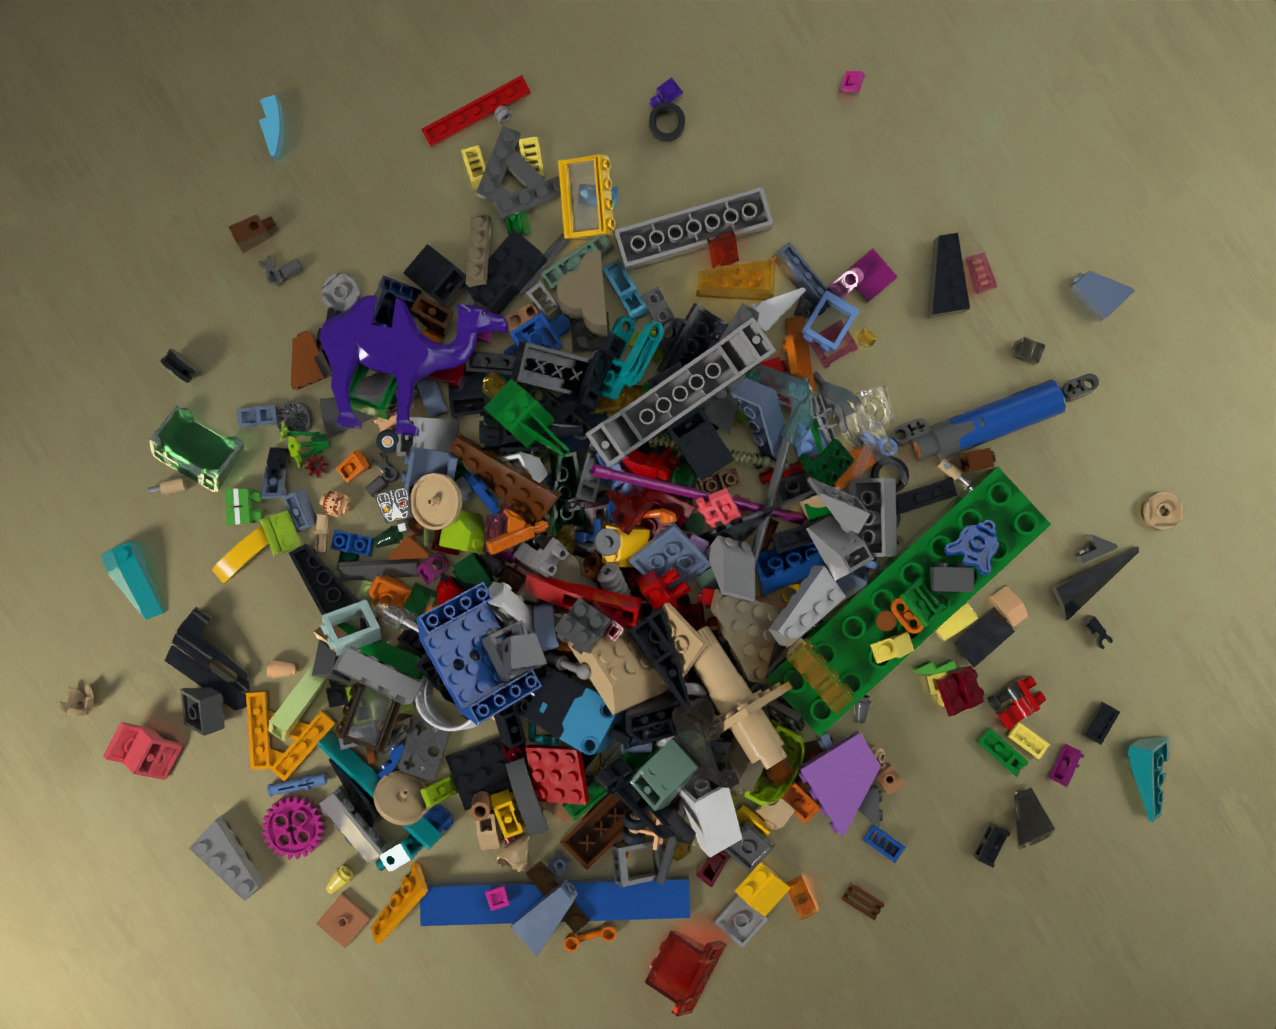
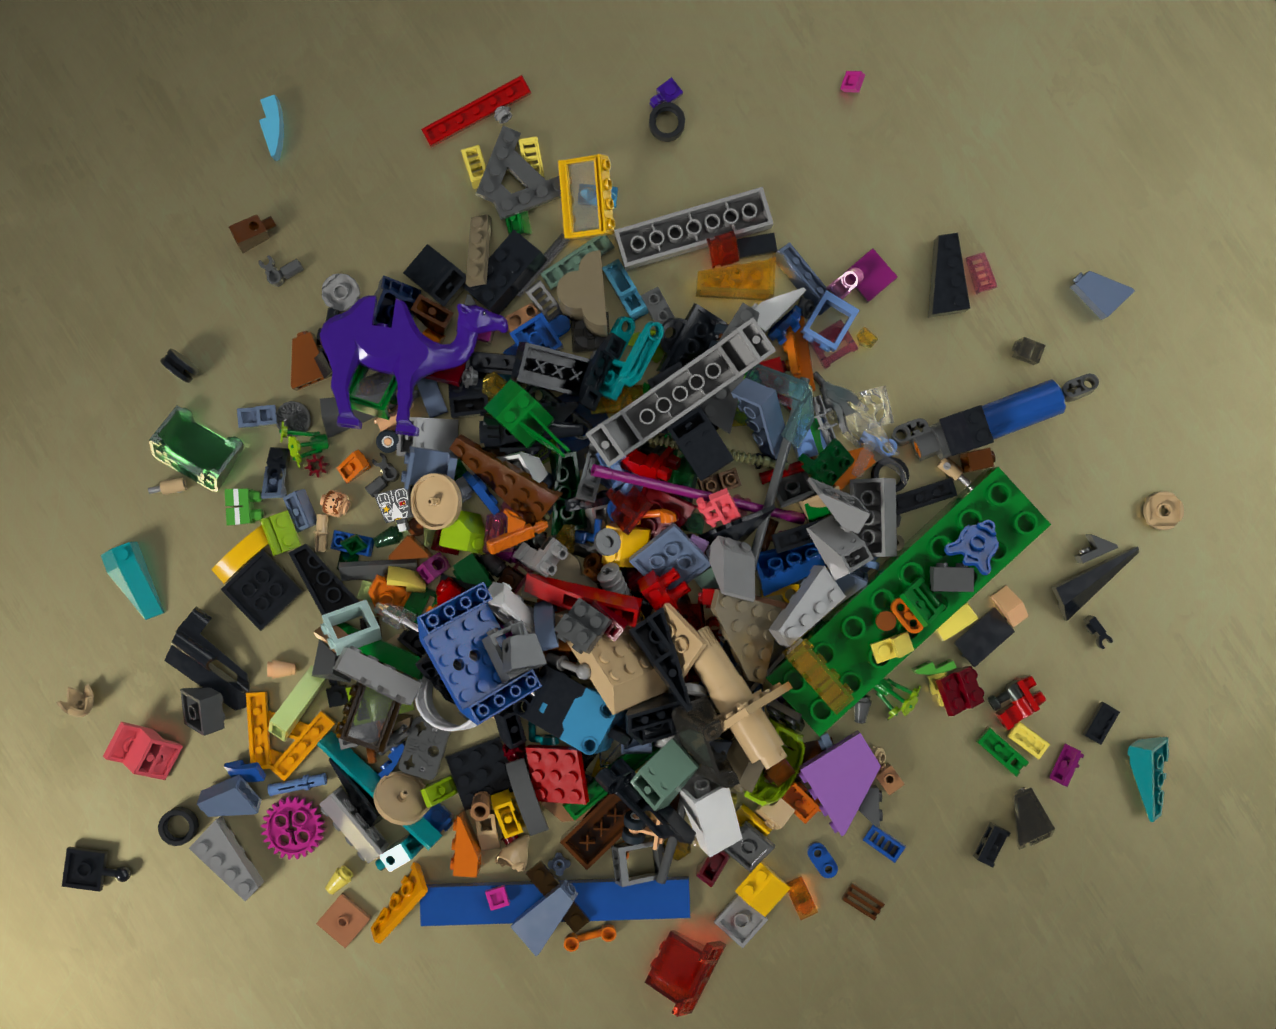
none -> black plate [62,847,131,892]
none -> black tyre [158,807,199,846]
none -> sand blue slope [197,774,262,817]
none -> black plate [221,549,303,631]
none -> blue slope [224,760,266,782]
none -> dark green slope [340,534,368,555]
none -> light yellow slope [387,566,426,593]
none -> orange slope [450,810,482,878]
none -> dark grey plate [462,366,478,388]
none -> black tile [736,233,777,259]
none -> blue plate [768,305,802,345]
none -> blue plate [807,842,838,878]
none -> green plant [873,678,921,720]
none -> black slope [939,405,994,456]

